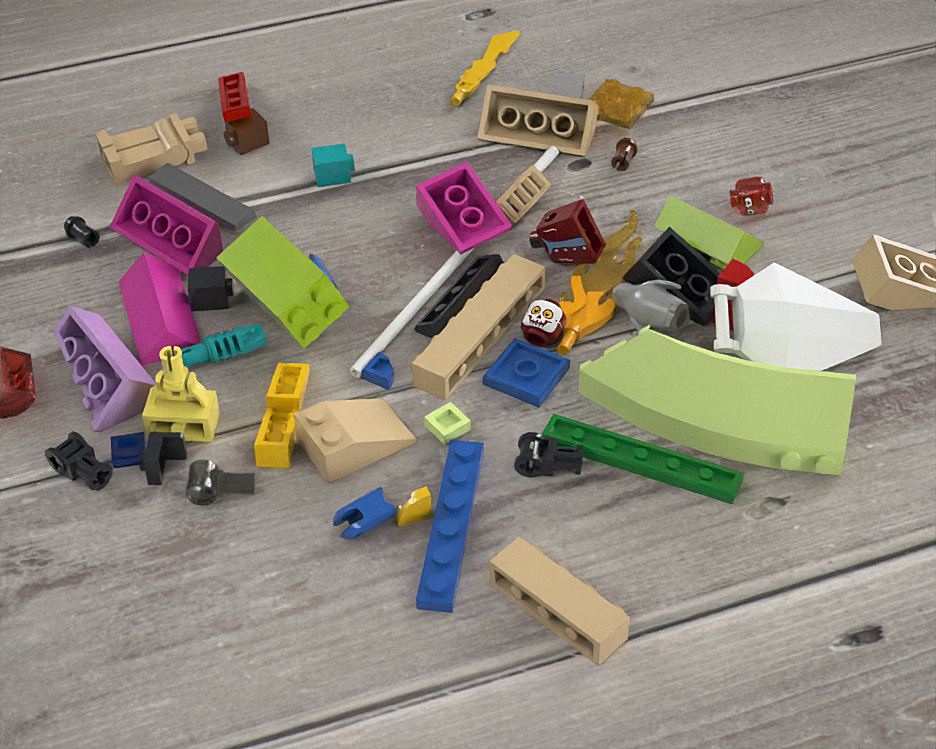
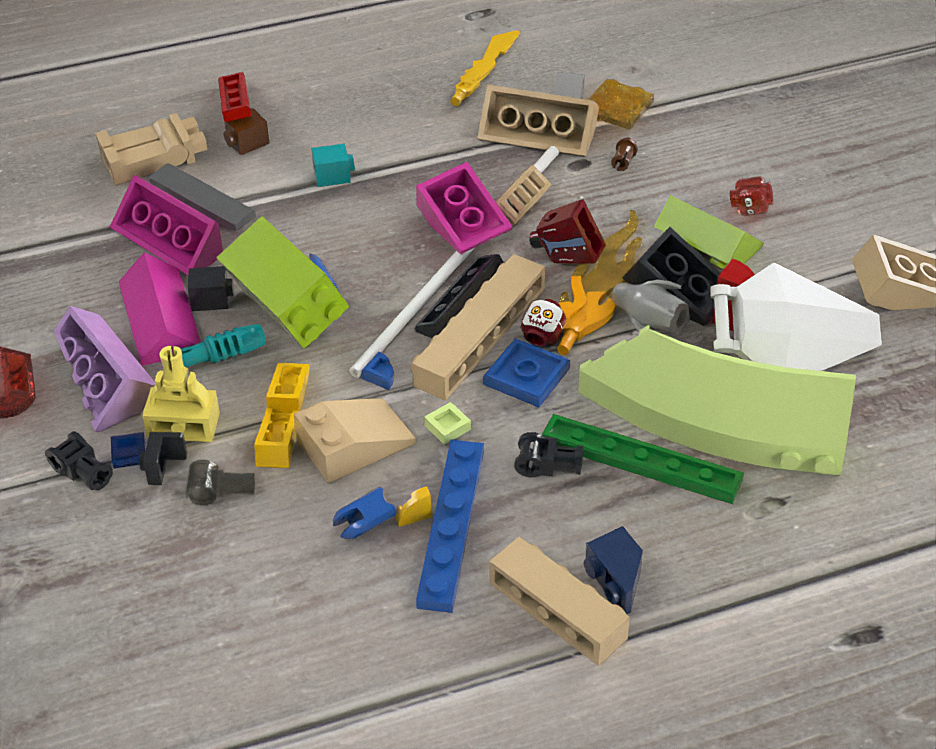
black pin [64,216,100,248] -> none
none -> dark blue slope [583,526,643,614]

